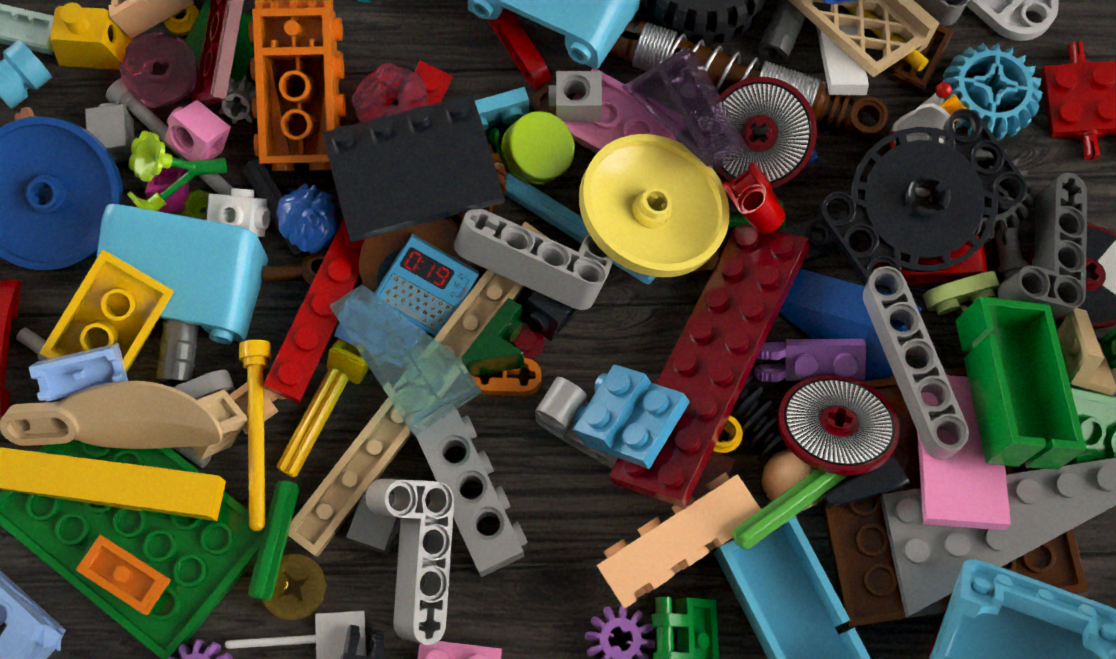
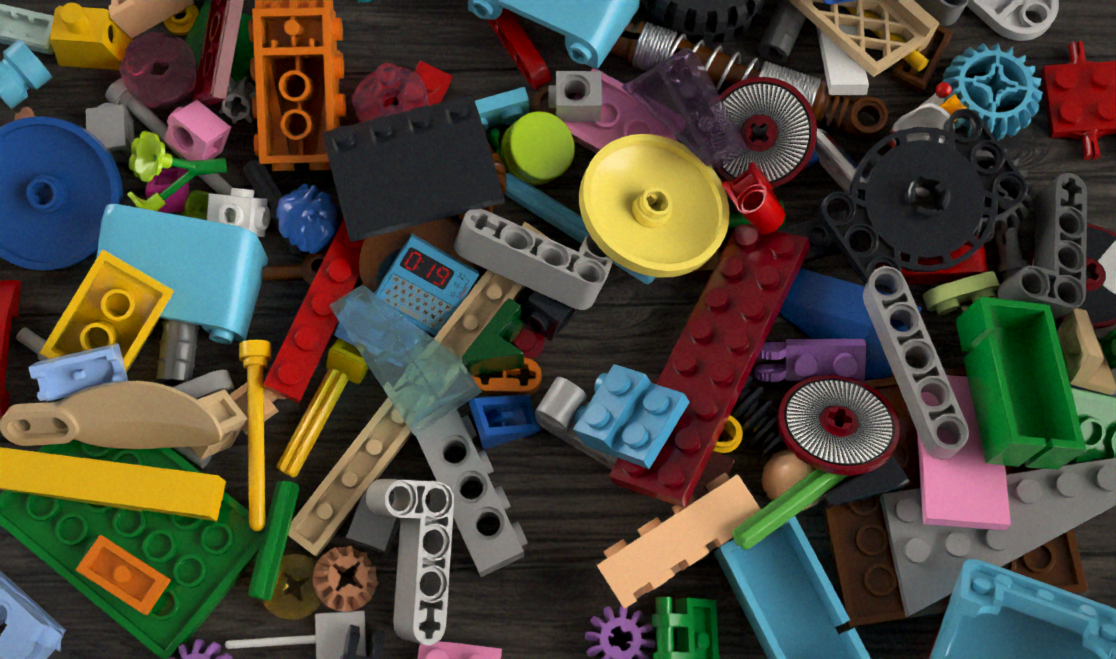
none -> nougat gear [313,546,379,612]
none -> blue slope [469,394,541,450]
none -> white slope [815,128,866,196]

